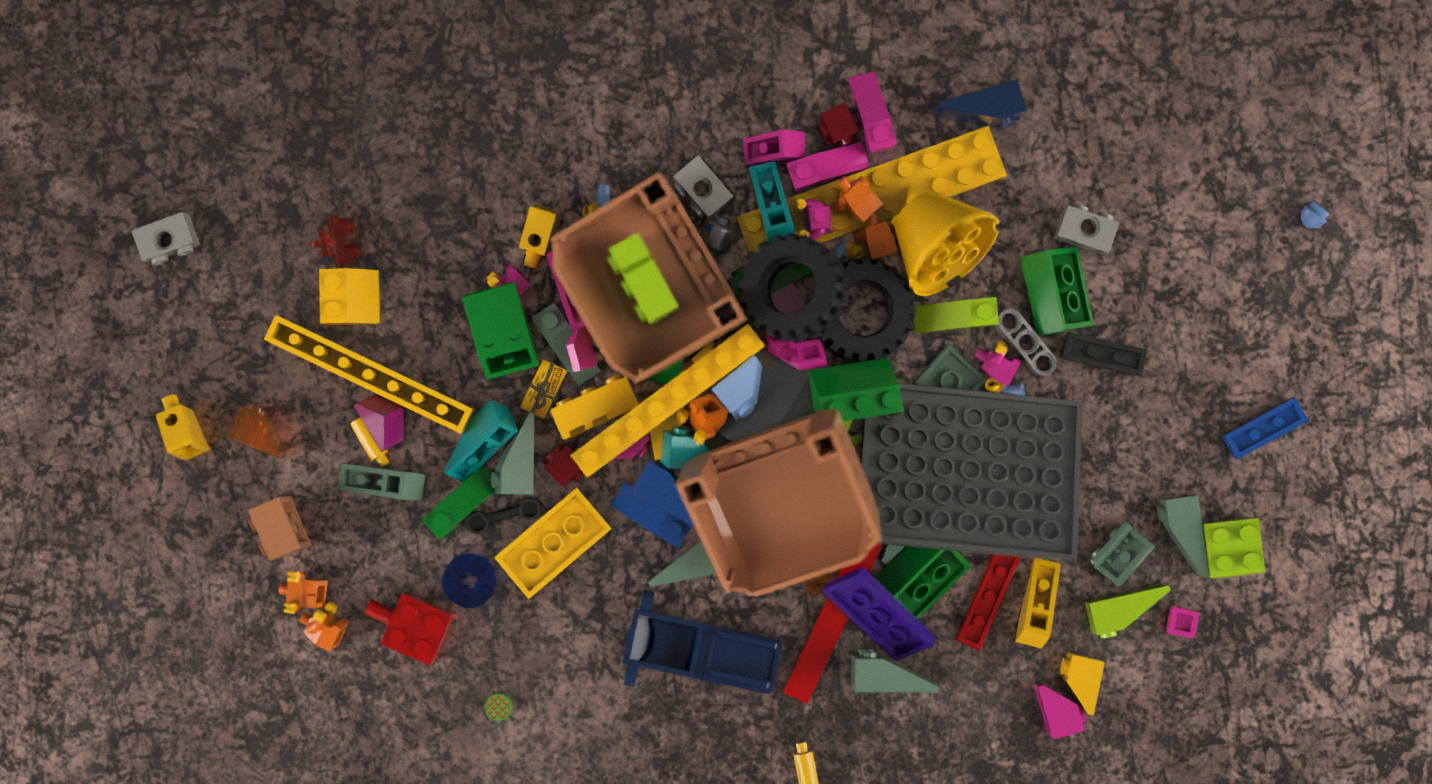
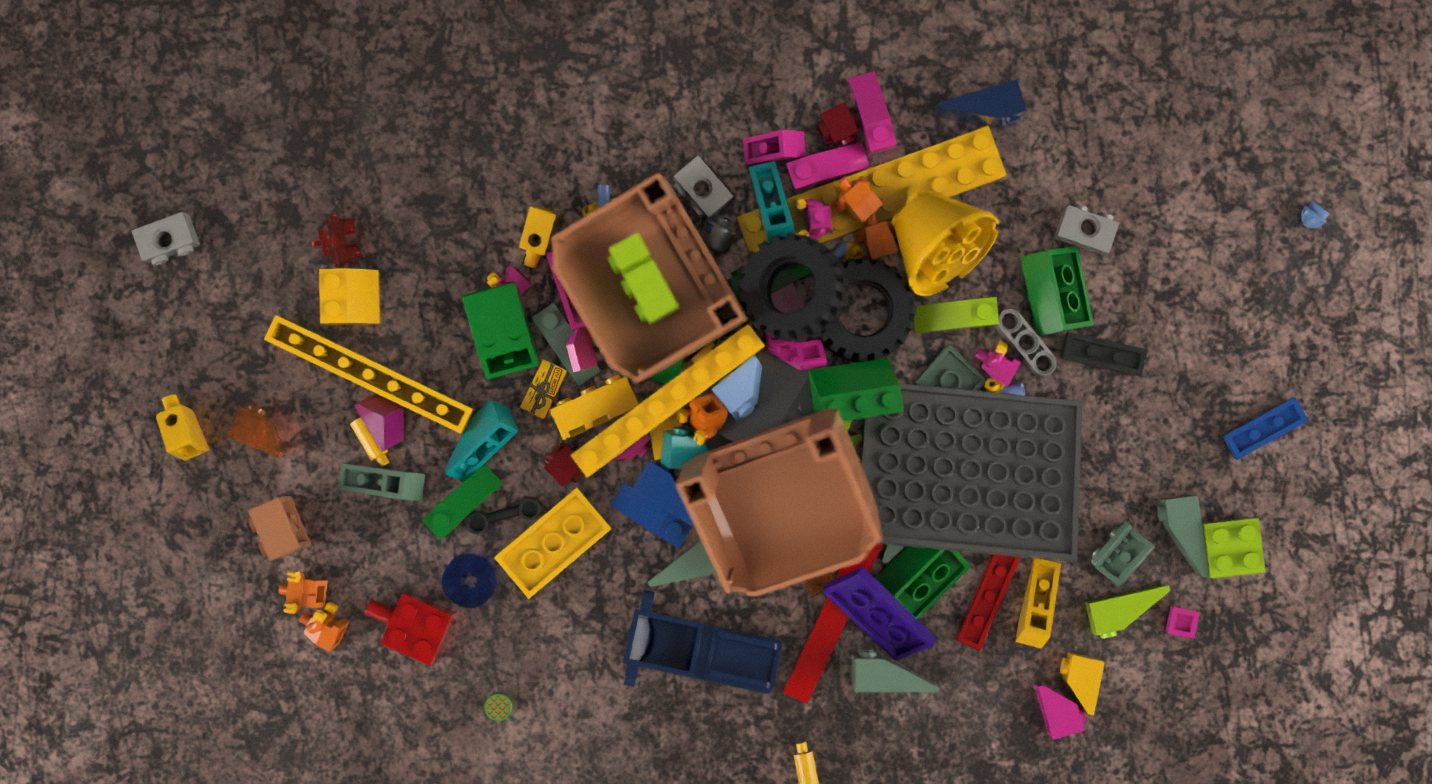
sand green slope [491,413,535,495] -> none

